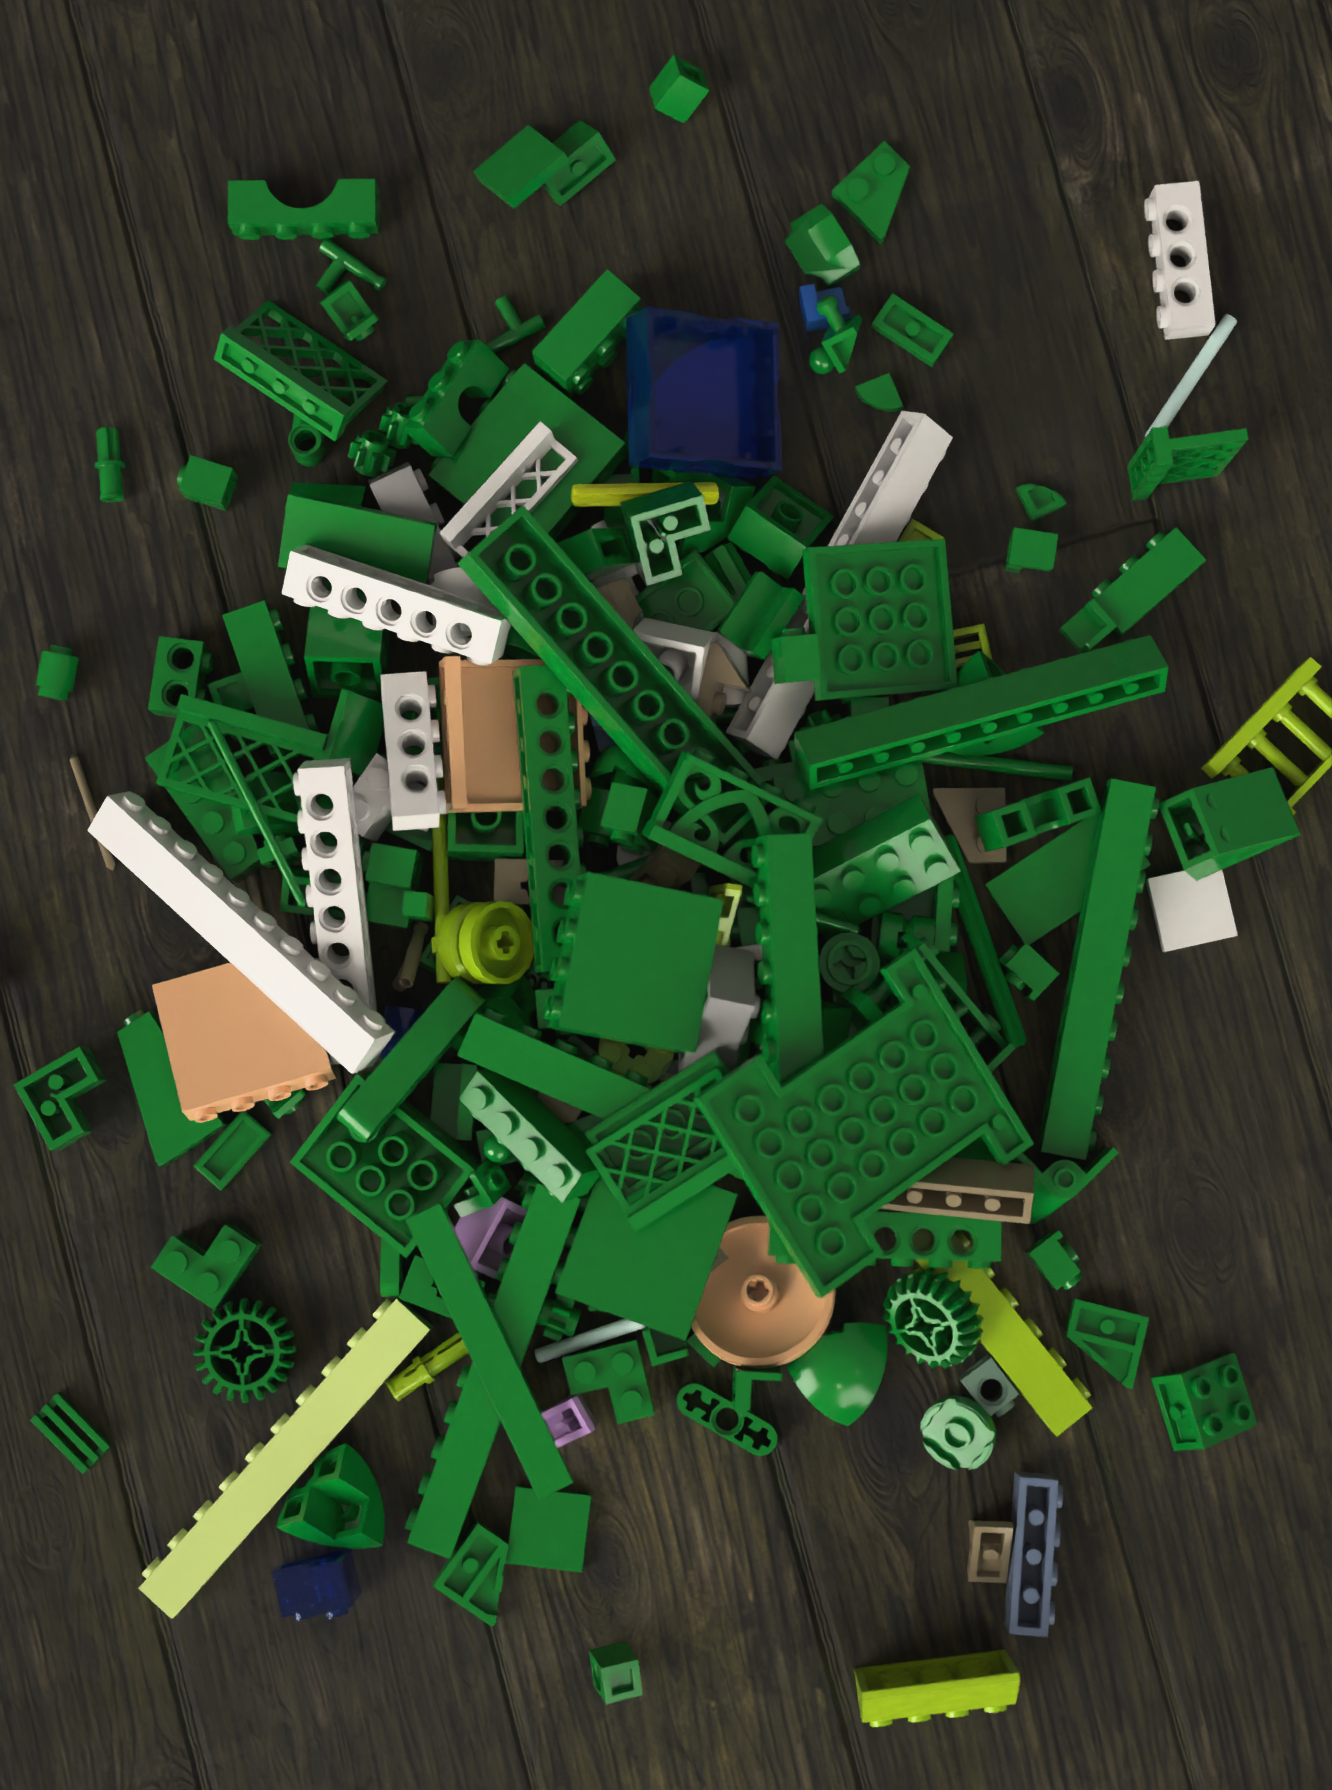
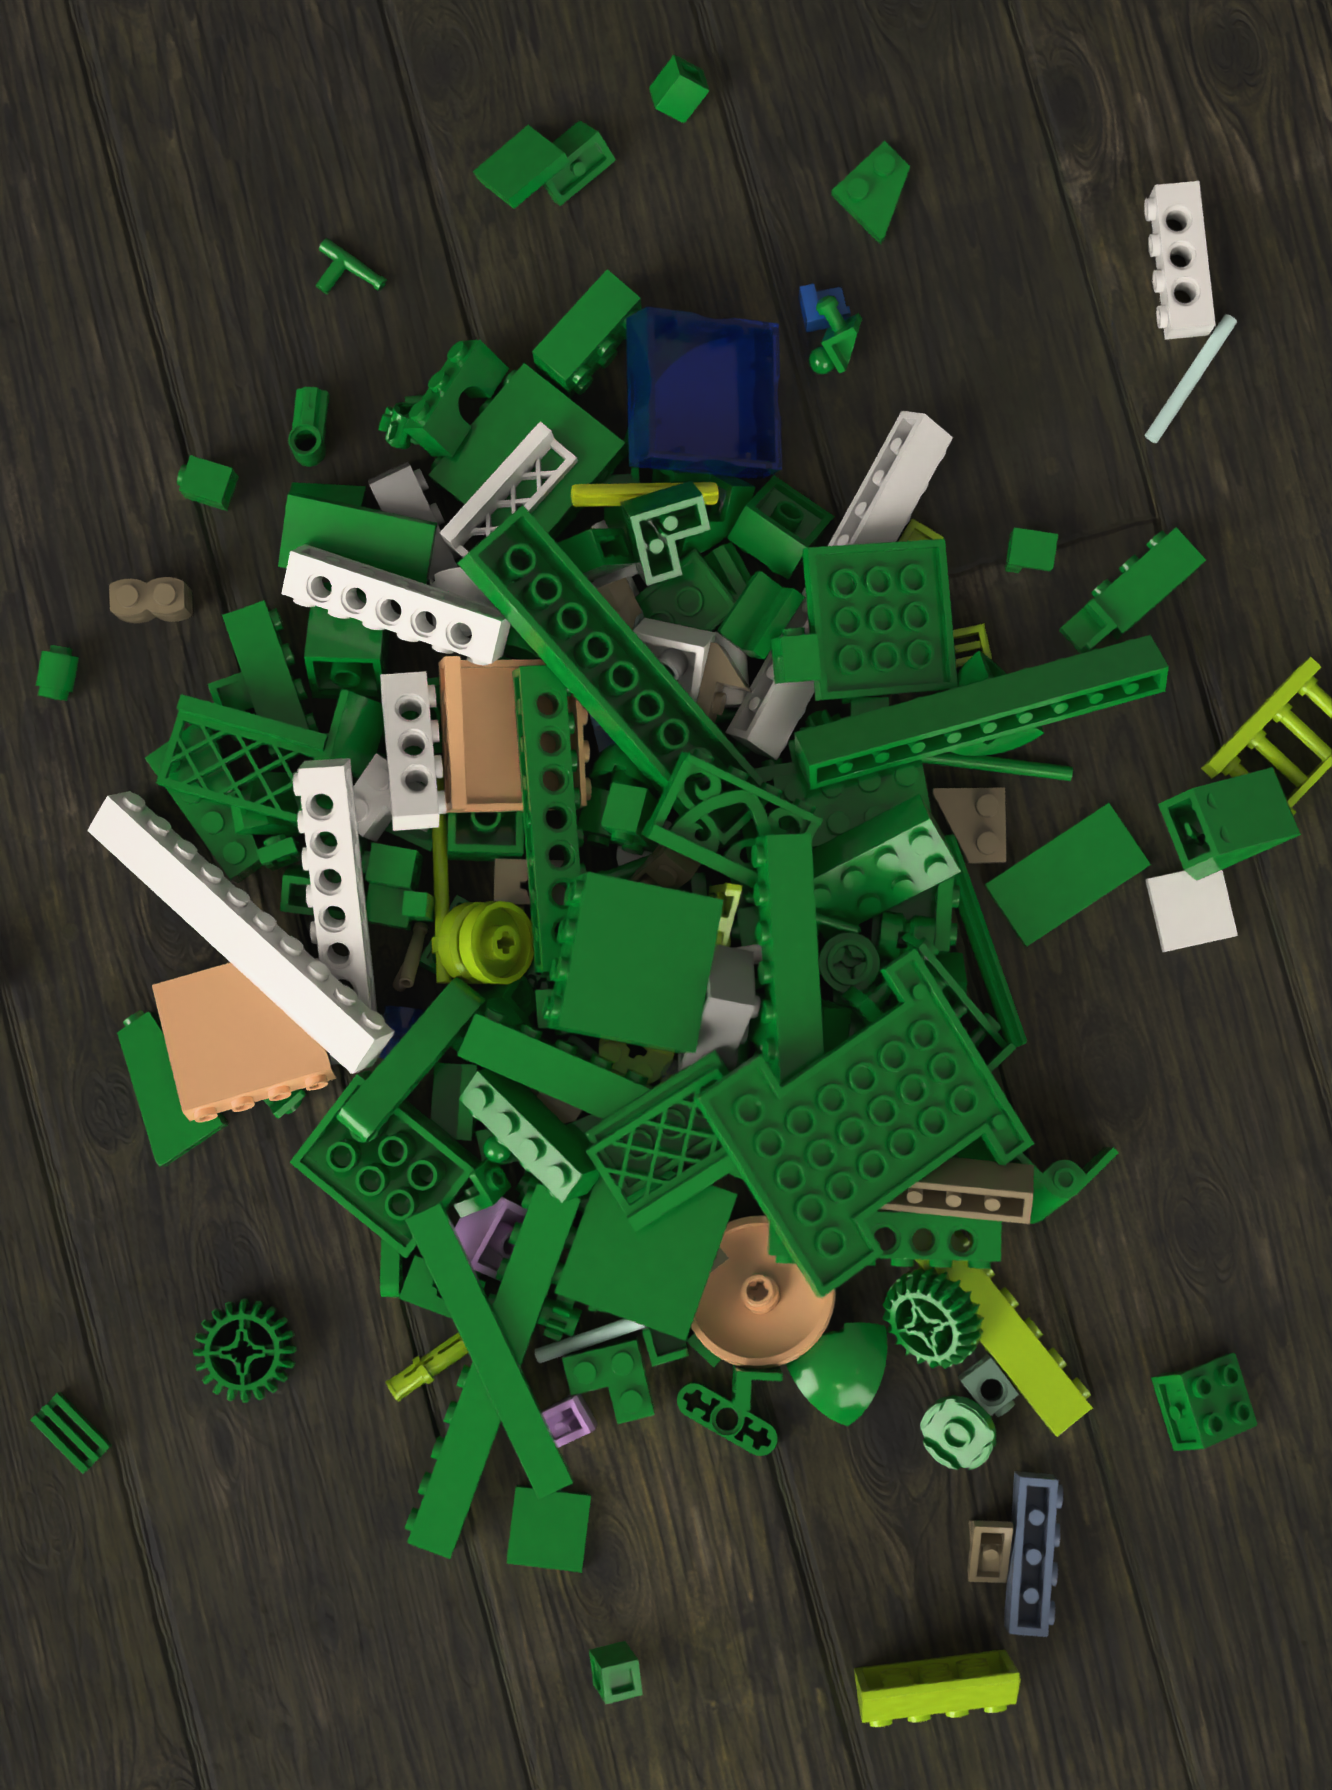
green brick [14,1046,107,1151] -> none
dark tan axle [70,754,116,871] -> none
green axle [95,426,125,502] -> none
yellowish green brick [139,1297,433,1619] -> none
green brick [148,636,214,718] -> none
green brick [151,1223,263,1310] -> none
green tile [193,1110,273,1191] -> none
green axle [207,719,307,908] -> none
green fence [214,300,388,441] -> none
green arch [228,179,379,240] -> none
clear blue brick [272,1548,361,1621] -> none
green brick [276,1444,385,1549] -> none
green bracket [318,280,379,341] -> none
green gear [348,430,397,477] -> none
green wing [432,1520,509,1627] -> none
green piece [485,295,546,353] -> none
green slope [785,204,860,287] -> none
green tile [855,373,903,412] -> none
green plate [871,293,954,367] -> none
green arch [974,777,1102,852] -> none
green brick [998,943,1059,1003] -> none
green tile [1016,483,1067,522] -> none
green brick [1024,1229,1083,1290] -> none
green brick [1036,778,1160,1160] -> none
green wing [1064,1298,1149,1389] -> none
green fence [1127,426,1248,501] -> none
none -> dark tan brick [109,577,193,623]

